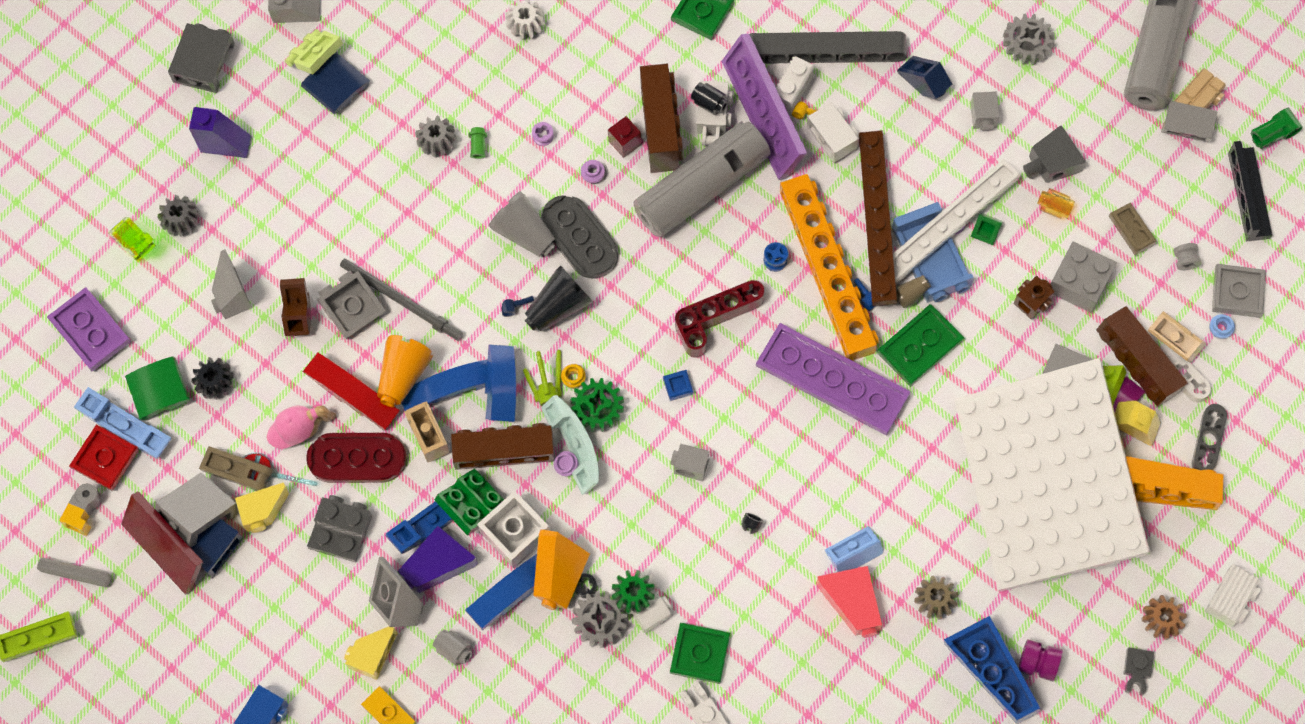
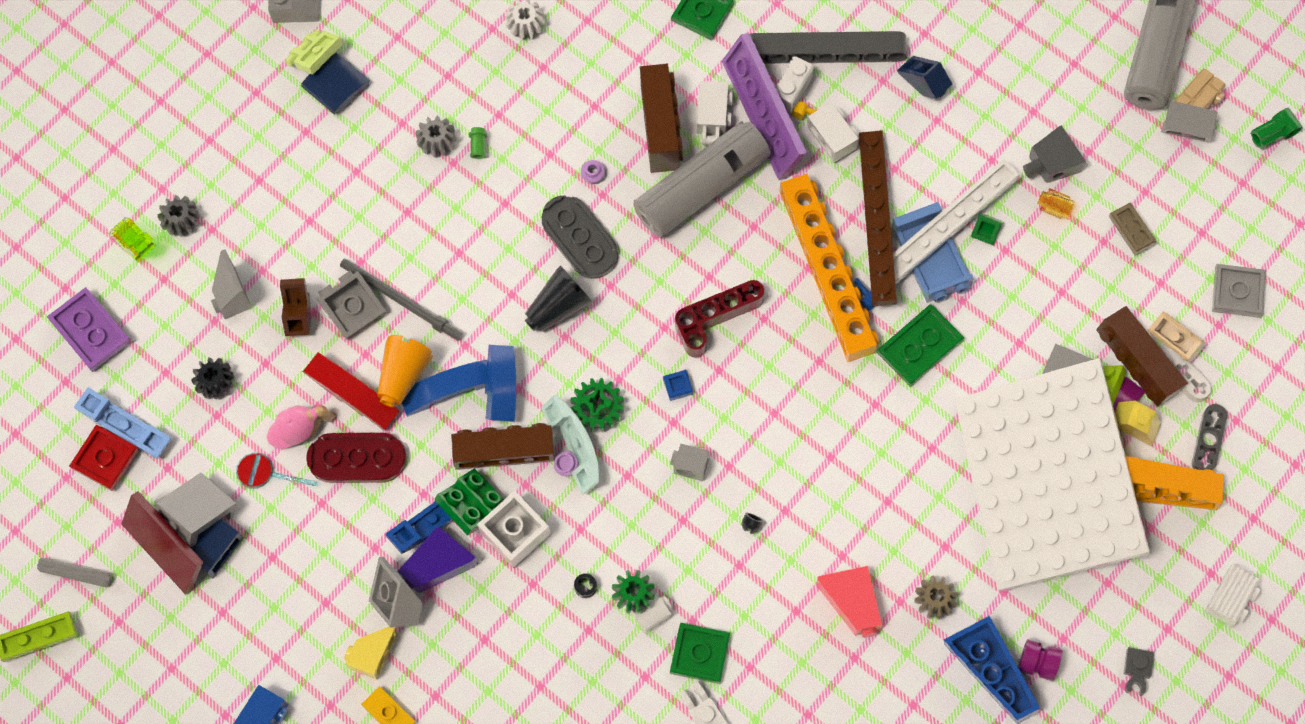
leg [59,483,101,536] -> none
green slope [125,356,190,421] -> none
dark grey panel [168,23,235,93] -> none
dark purple slope [189,107,252,158] -> none
dark tan plate [199,446,274,491] -> none
light yellow slope [235,482,289,533] -> none
dark grey plate [307,495,372,563] -> none
tan brick [404,402,450,463] -> none
light grey brick [433,629,472,666] -> none
blue slope [465,554,537,631] -> none
light grey cone [489,191,556,257] -> none
dark blue hand [501,296,534,317] -> none
lime plant [523,350,562,406] -> none
lavender bush [532,122,554,146] -> none
light orange slope [533,529,590,610] -> none
yellow plate [561,364,586,388] -> none
light grey gear [572,591,628,648] -> none
dark red brick [608,116,642,158] -> none
black brick [691,82,728,115] -> none
medium lavender plate [756,323,911,436] -> none
blue wheel [763,242,788,272] -> none
light blue slope [825,526,883,572] -> none
dark tan cone [896,275,932,308] -> none
light grey brick [970,91,1000,130] -> none
light grey gear [1003,13,1055,64] -> none
reddish brown brick [1013,275,1055,320] -> none
light grey brick [1051,241,1117,313] -> none
medium nougat gear [1141,595,1187,640] -> none
light grey wheel [1173,243,1202,270] -> none
light blue plate [1209,314,1235,339] -> none
black fence [1228,141,1272,242] -> none

